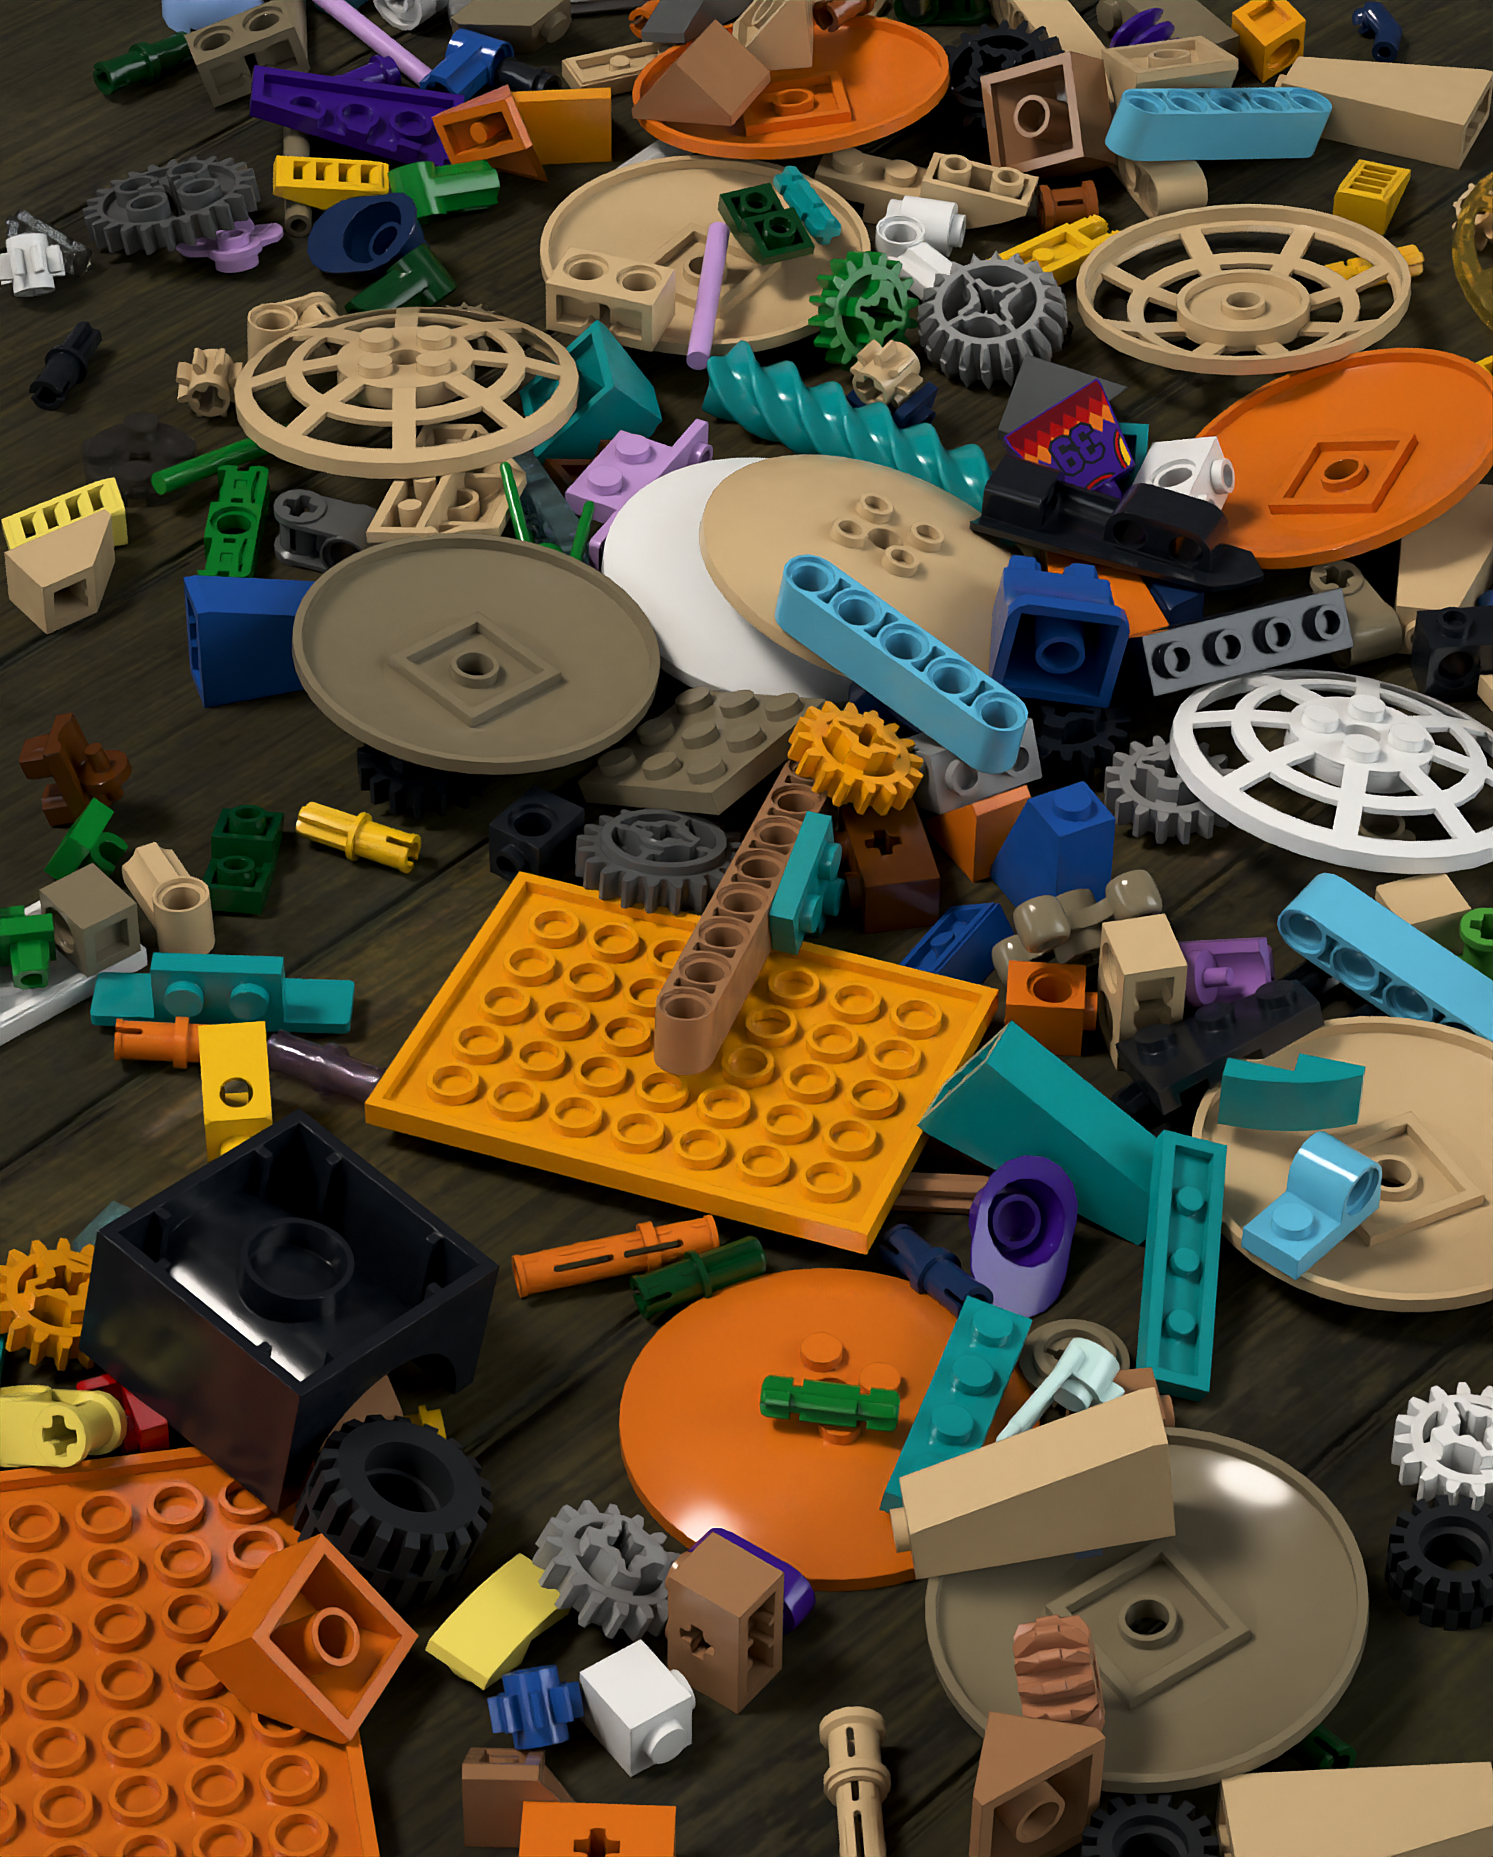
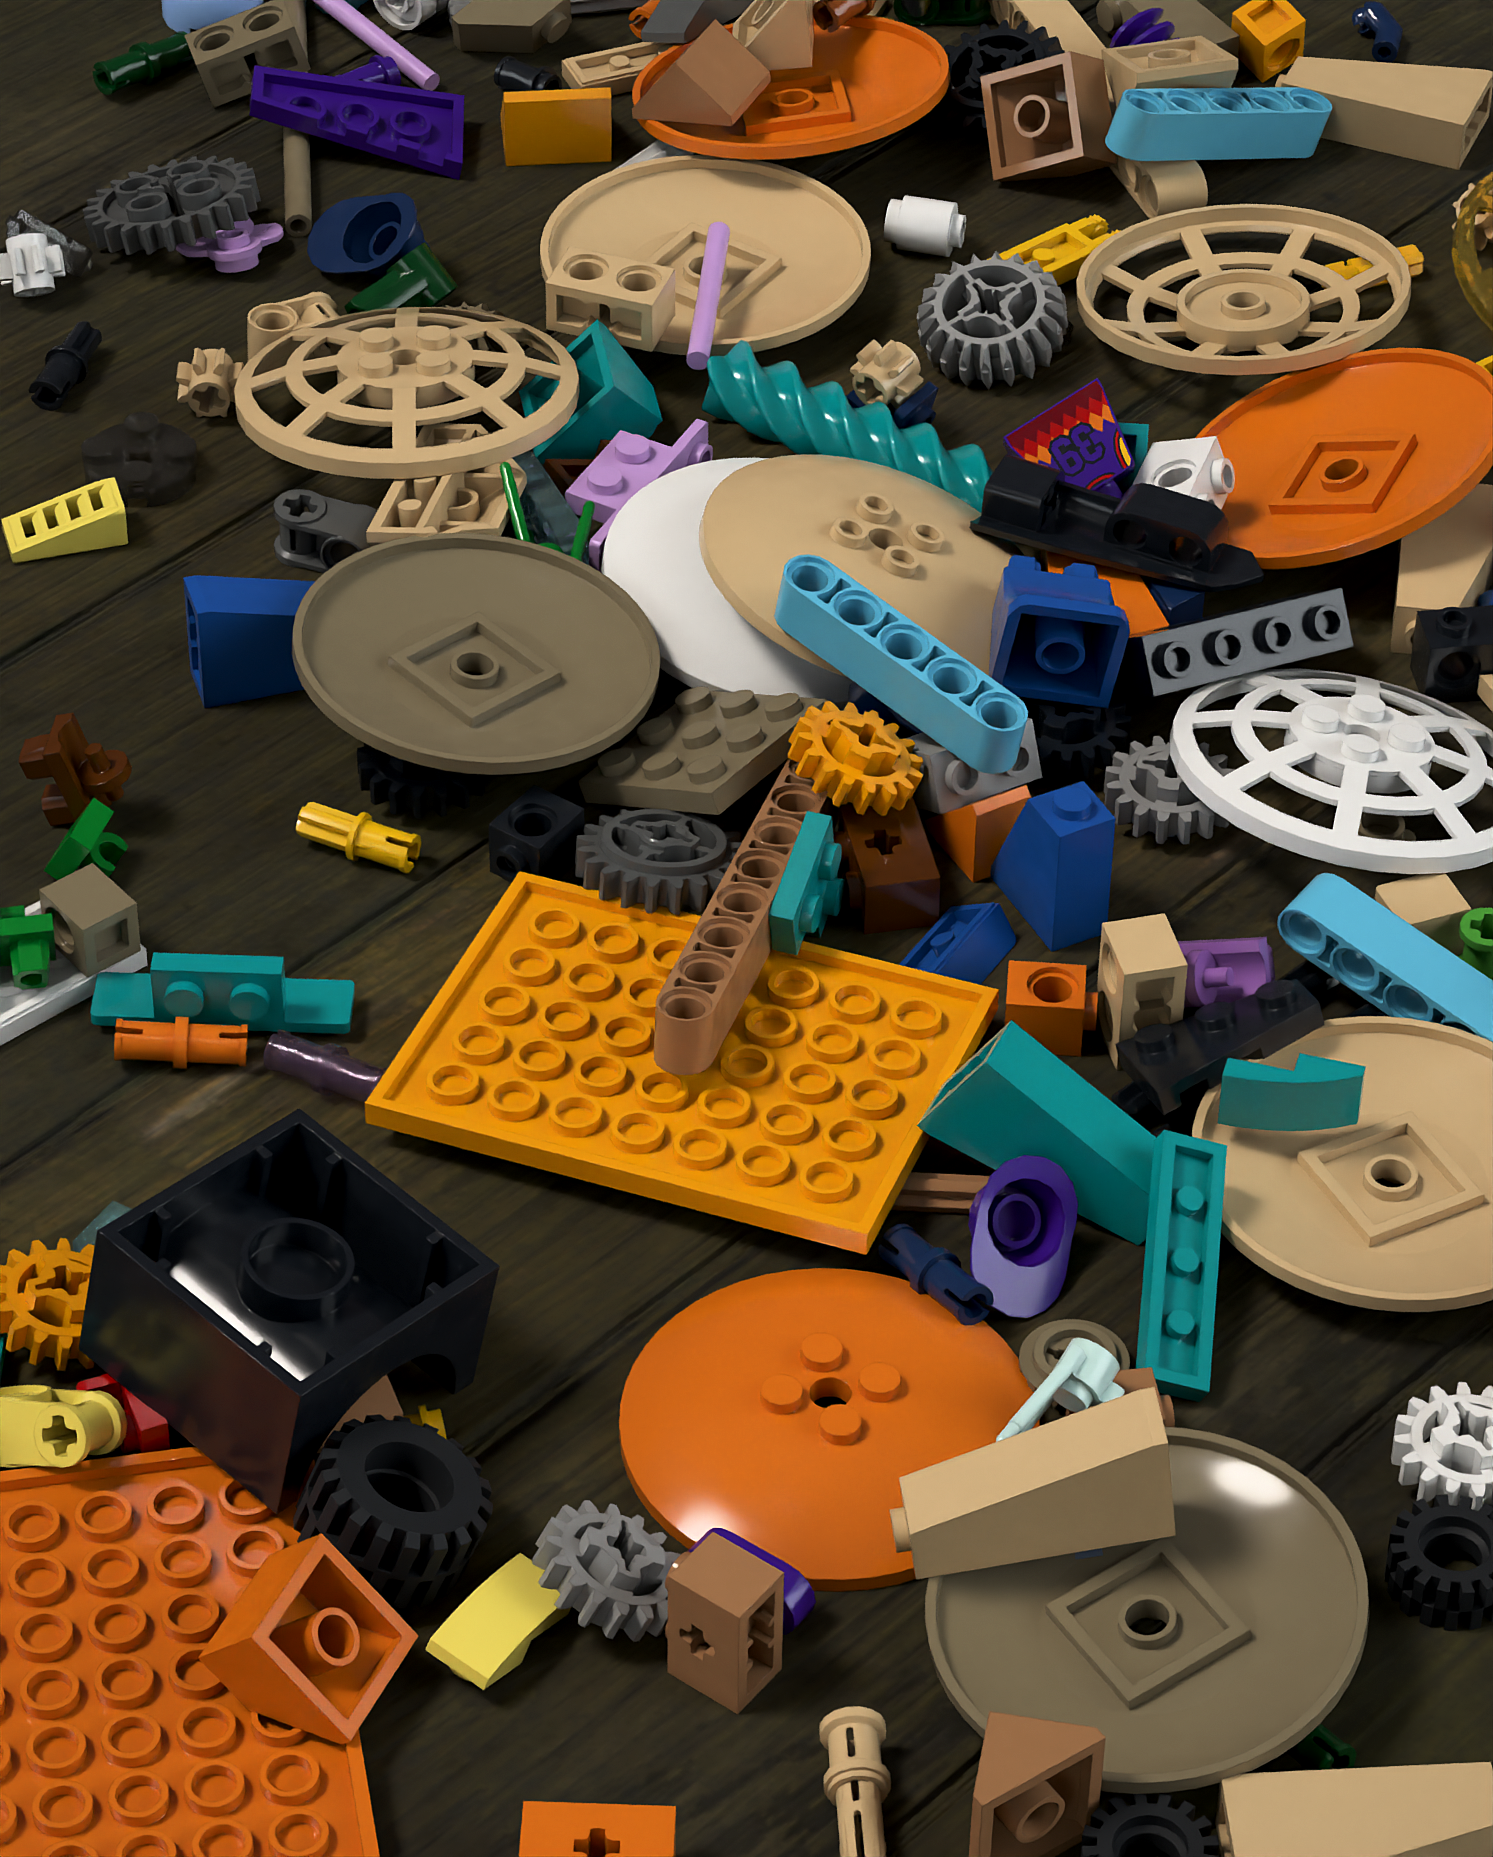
tan slope [4,509,115,634] -> none
tan piece [122,842,215,954] -> none
green bar [151,423,290,495] -> none
green piece [197,465,270,578] -> none
yellow torso [198,1021,273,1163] -> none
dark green slope [202,805,284,915] -> none
yellow slope [273,155,389,211] -> none
green piece [387,159,500,225] -> none
blue piece [419,28,514,102] -> none
orange slope [431,84,549,183] -> none
medium nougat slope [462,1747,576,1848] -> none
blue gear [487,1665,585,1750] -> none
orange pin [511,1214,720,1298] -> none
white brick [580,1639,696,1777] -> none
dark green axle [630,1236,767,1319] -> none
dark green slope [718,183,815,266] -> none
green axle [760,1375,901,1432] -> none
teal axle [773,166,841,245] -> none
green gear [808,251,919,372] -> none
tan slope [814,148,1039,229] -> none
white piece [874,214,952,300] -> none
teal plate [879,1295,1033,1513] -> none
dark tan gear [991,870,1163,989] -> none
dark grey slope [997,354,1128,440] -> none
nougat gear [1012,1614,1105,1732] -> none
dark orange bush [1036,180,1099,233] -> none
medium azure plate [1241,1131,1382,1280] -> none
dark tan piece [1309,560,1403,669] -> none
yellow slope [1333,159,1411,236] -> none

